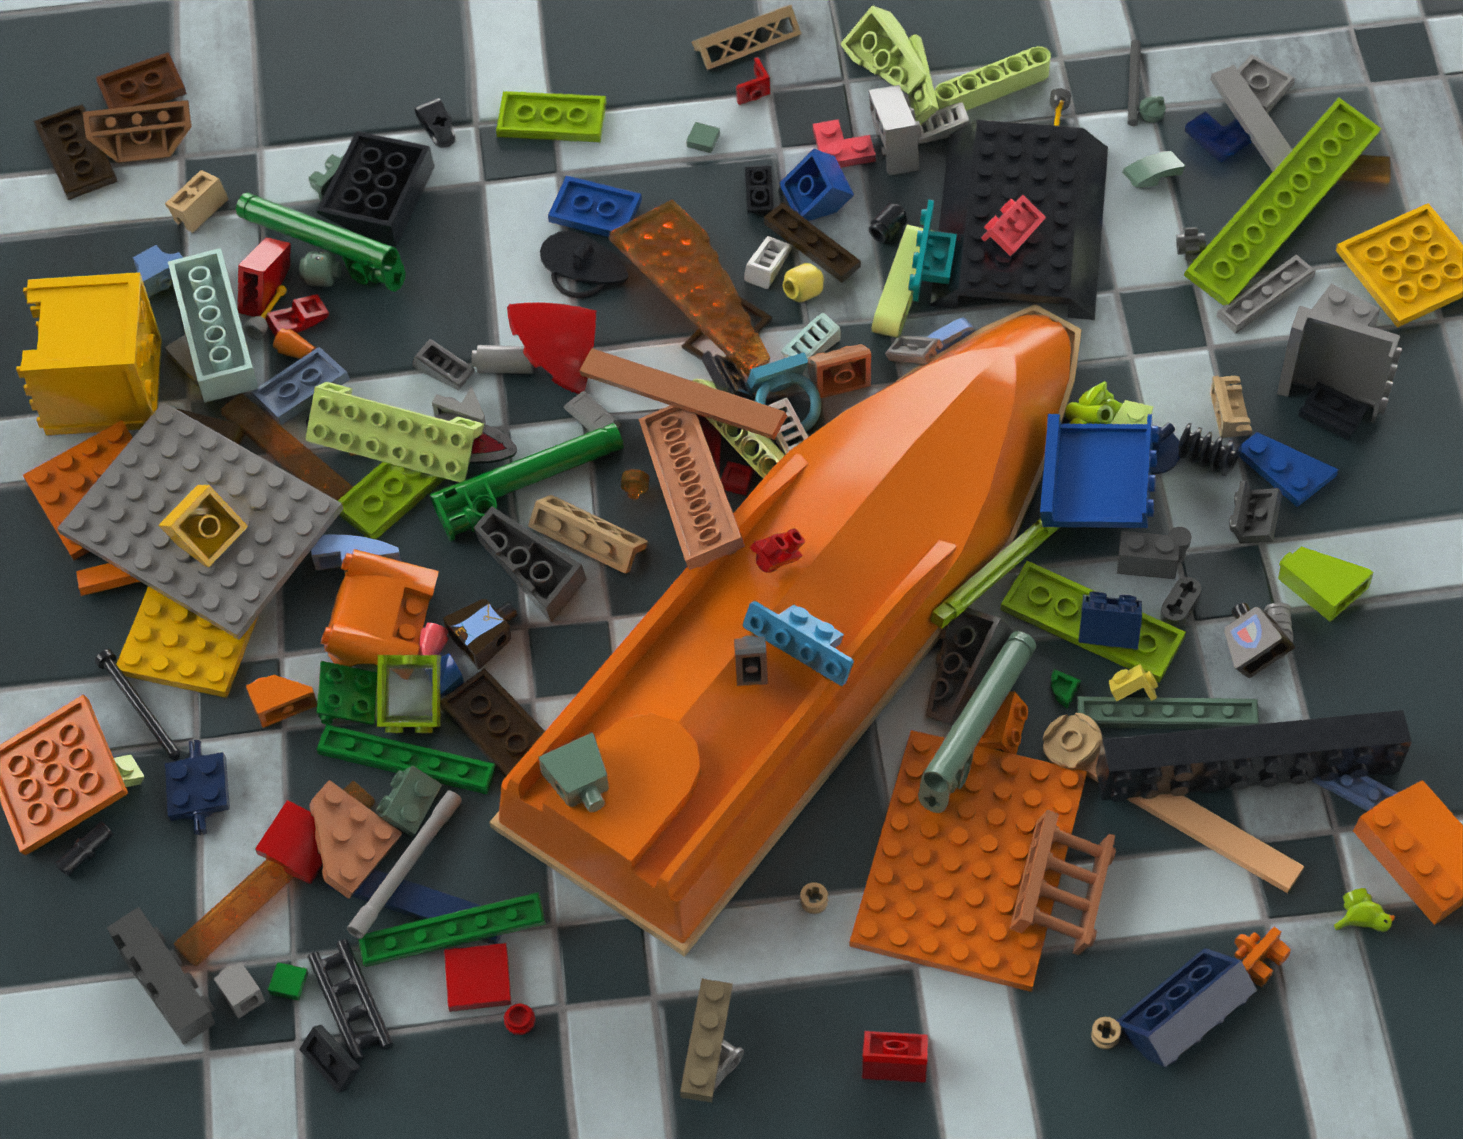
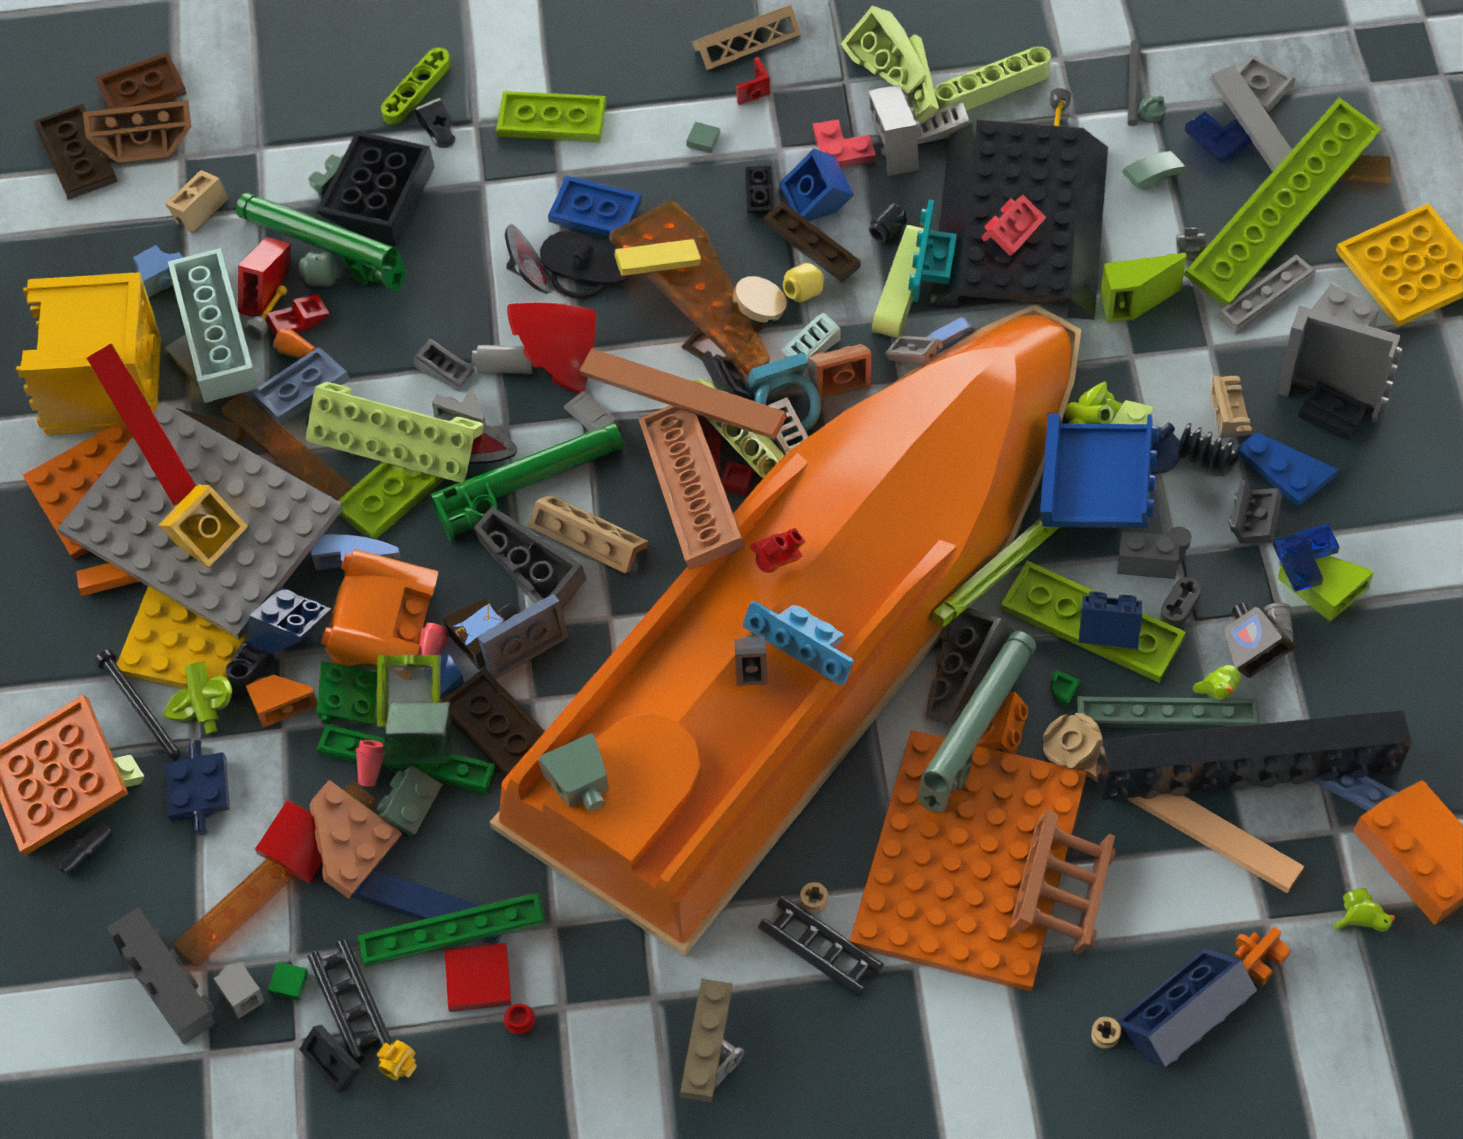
light grey piece [347,791,462,939] -> none
clear orange tile [620,469,650,499] -> none
white slope [744,236,792,289] -> none
red slope [862,1031,928,1083] -> none
light yellow bracket [1109,664,1158,701] -> none
none -> red tile [87,343,197,506]
none -> lime plant [163,661,232,734]
none -> black piece [226,641,274,698]
none -> dark blue slope [247,588,331,654]
none -> coral cone [356,740,386,787]
none -> yellow gear [377,1040,417,1081]
none -> lime beam [381,48,451,125]
none -> clear green slope [384,702,451,764]
none -> sand blue plate [477,594,569,679]
none -> shield [505,224,554,294]
none -> light yellow tile [614,239,701,276]
none -> tan tile [733,276,787,322]
none -> black bar [758,896,884,997]
none -> lime slope [1100,253,1187,323]
none -> lime animal [1193,665,1241,701]
none -> clear blue plate [1272,524,1340,592]

